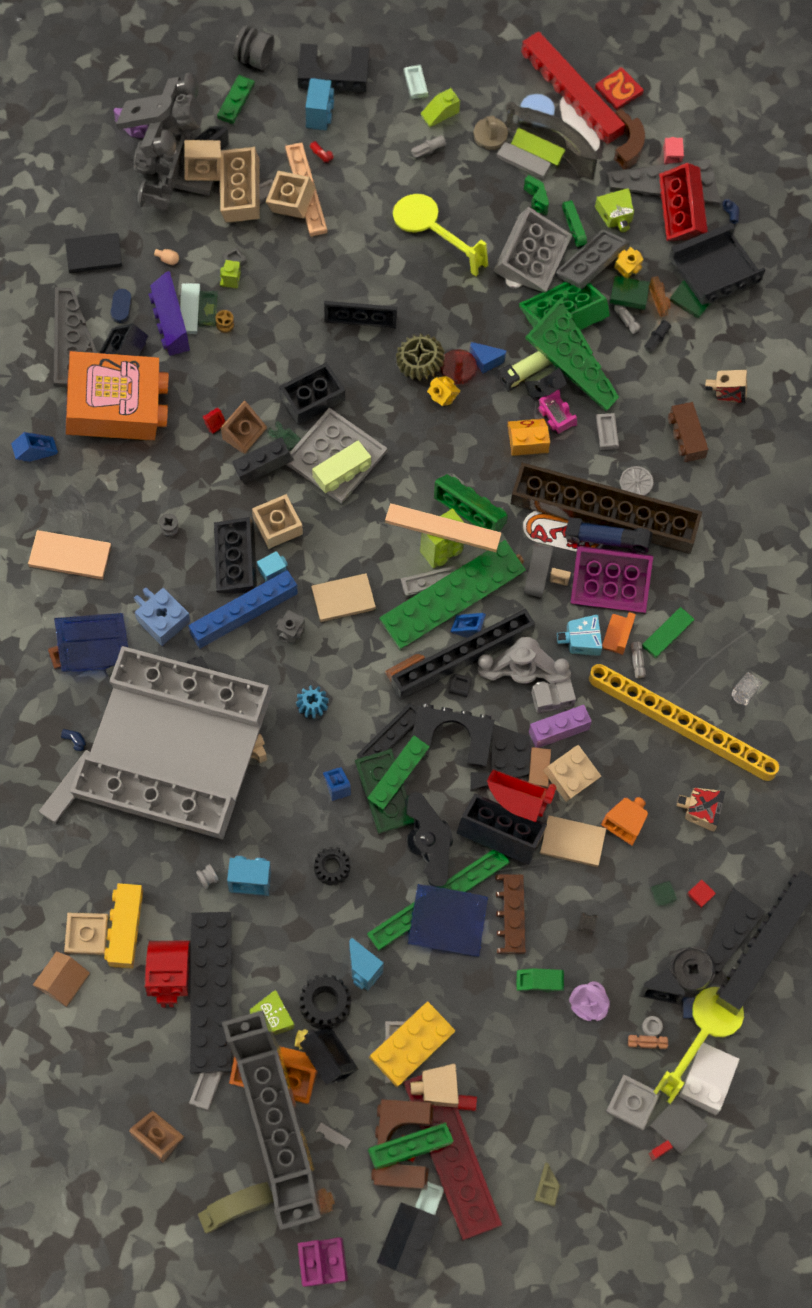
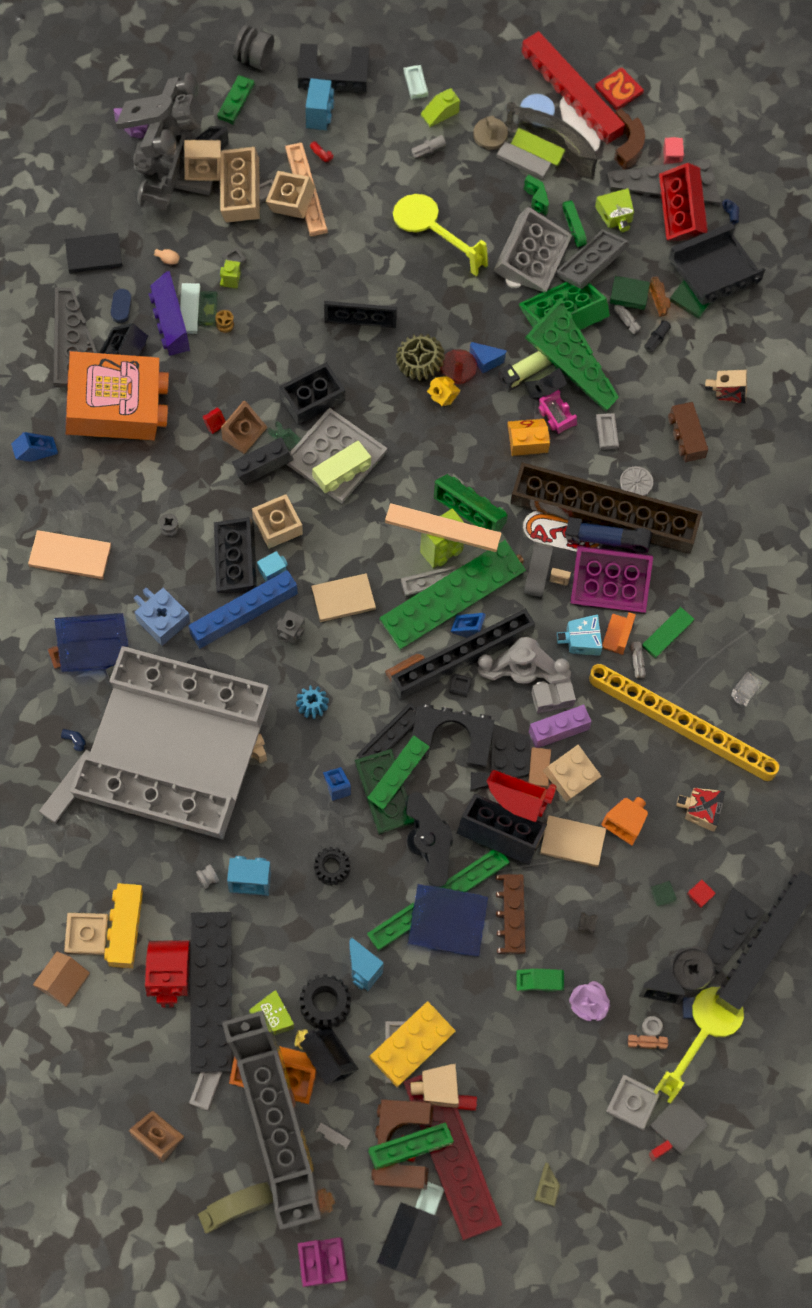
yellow brick [614,247,644,278] -> none
white slope [679,1043,739,1115] -> none

